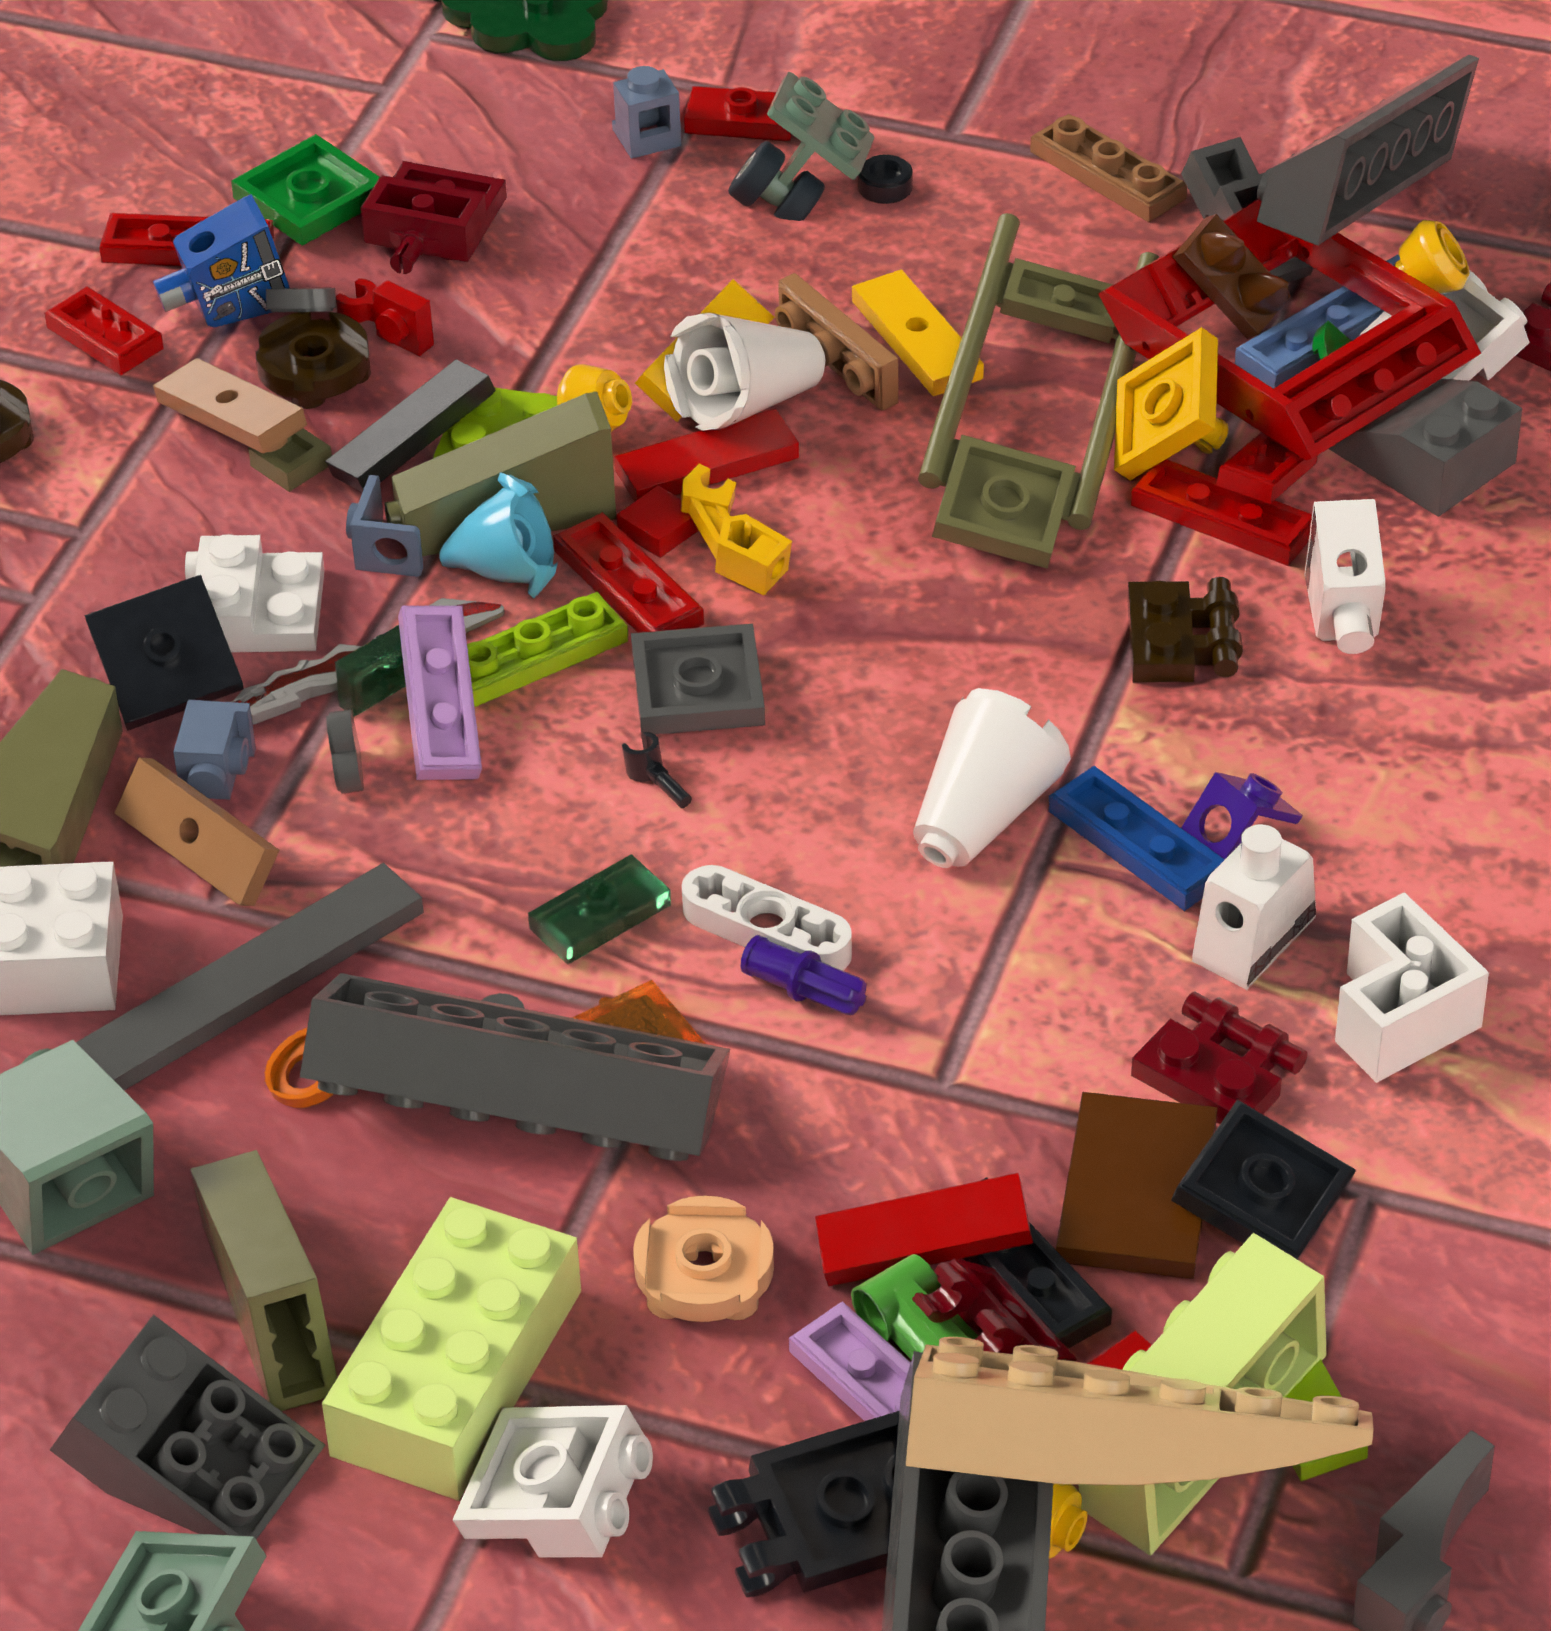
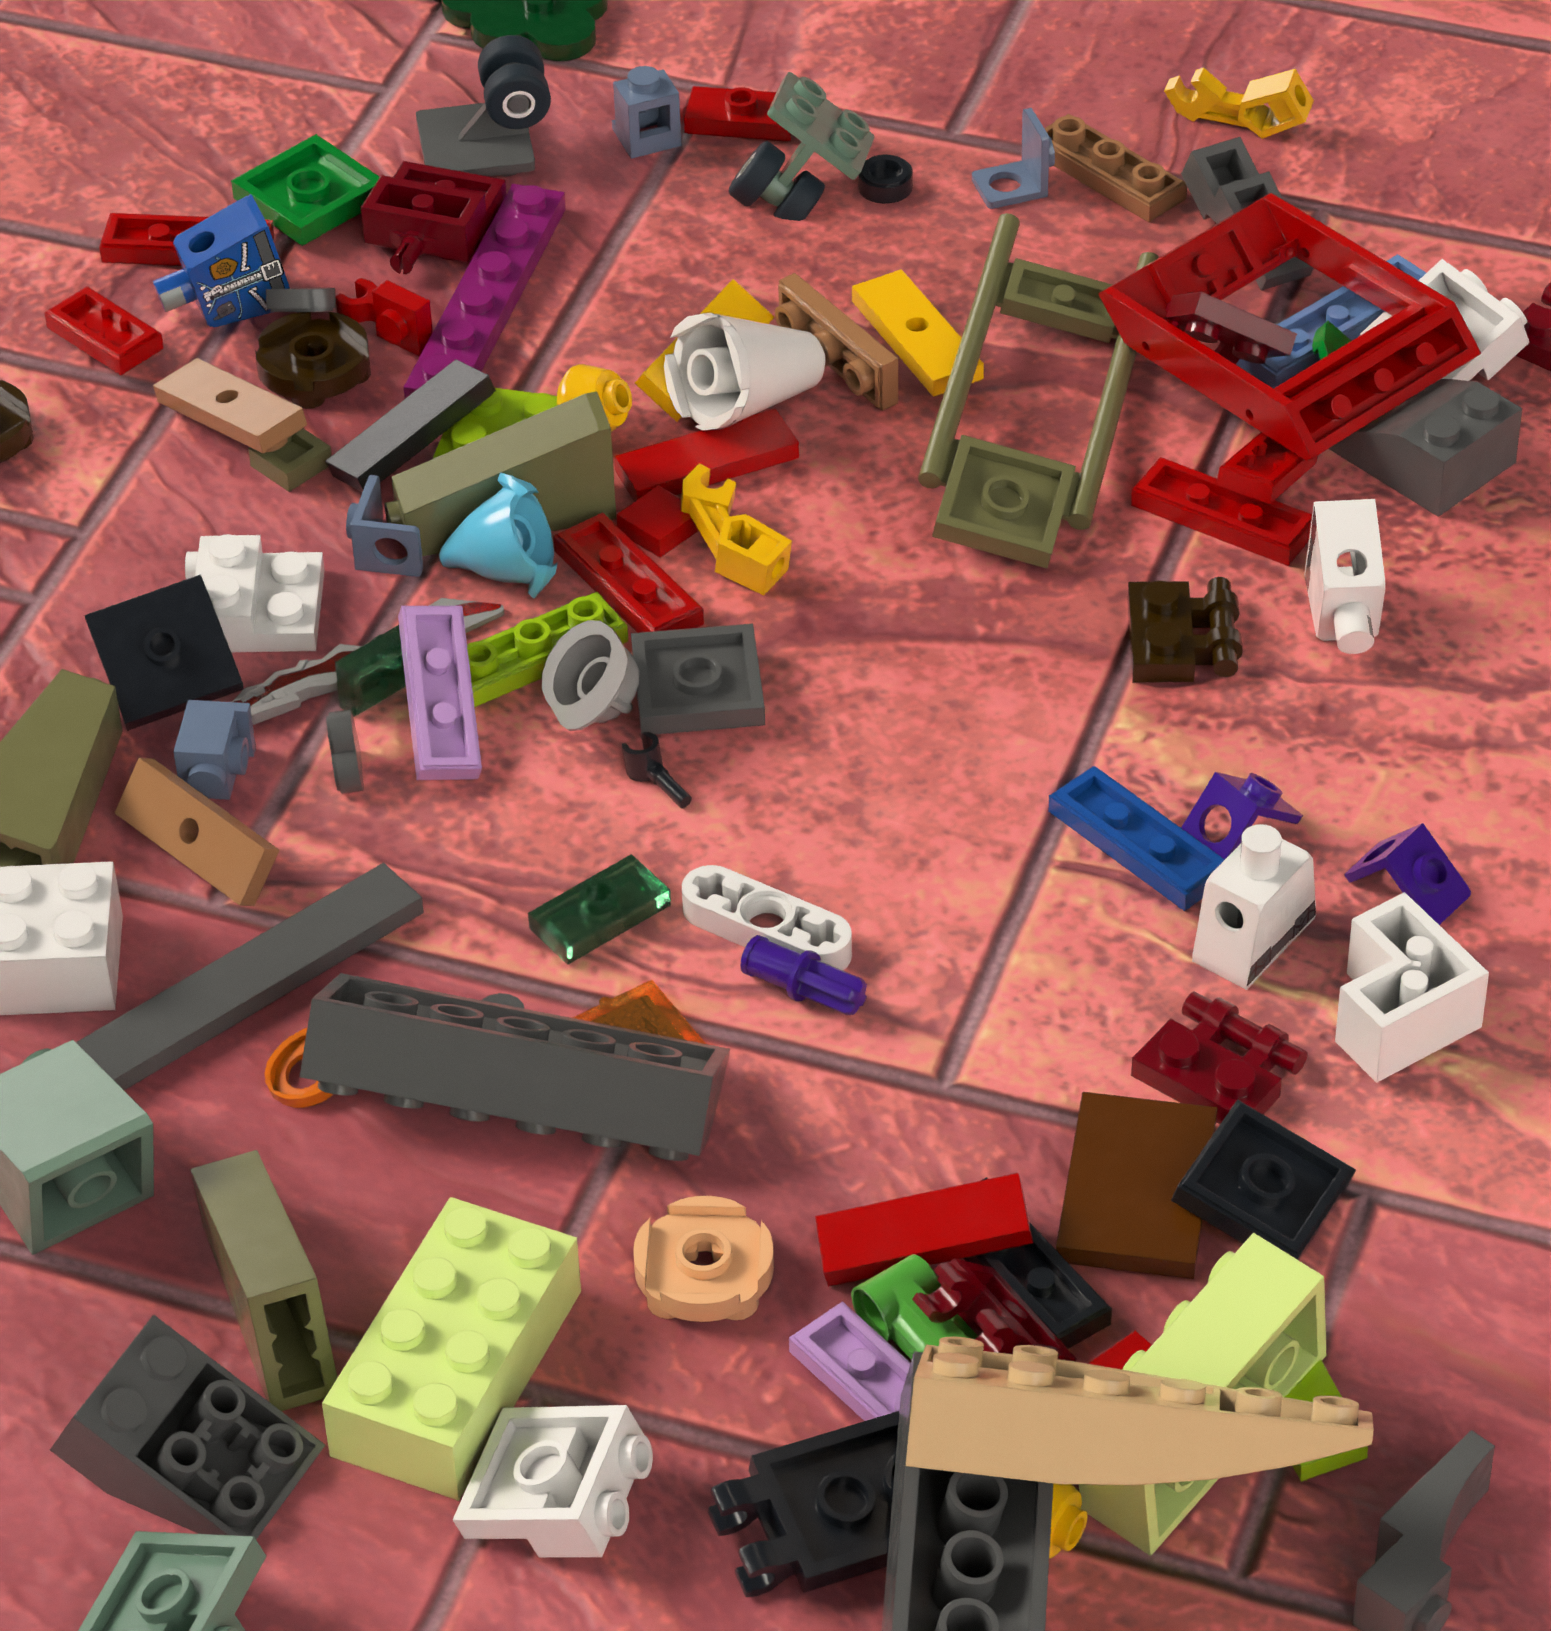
white cone [913,688,1071,868] -> none
yellow tile [1114,327,1229,481] -> none
reddish brown tile [1172,214,1290,339] -> none
dark grey slope [1257,55,1479,245] -> none
yellow cone [1395,220,1469,294] -> none
none -> magenta plate [403,184,566,399]
none -> plate [416,35,551,176]
none -> light grey piece [542,620,640,731]
none -> sand blue bracket [972,108,1055,209]
none -> yellow piece [1164,67,1314,139]
none -> dark red plate [1166,292,1297,364]
none -> dark purple bracket [1344,823,1471,925]

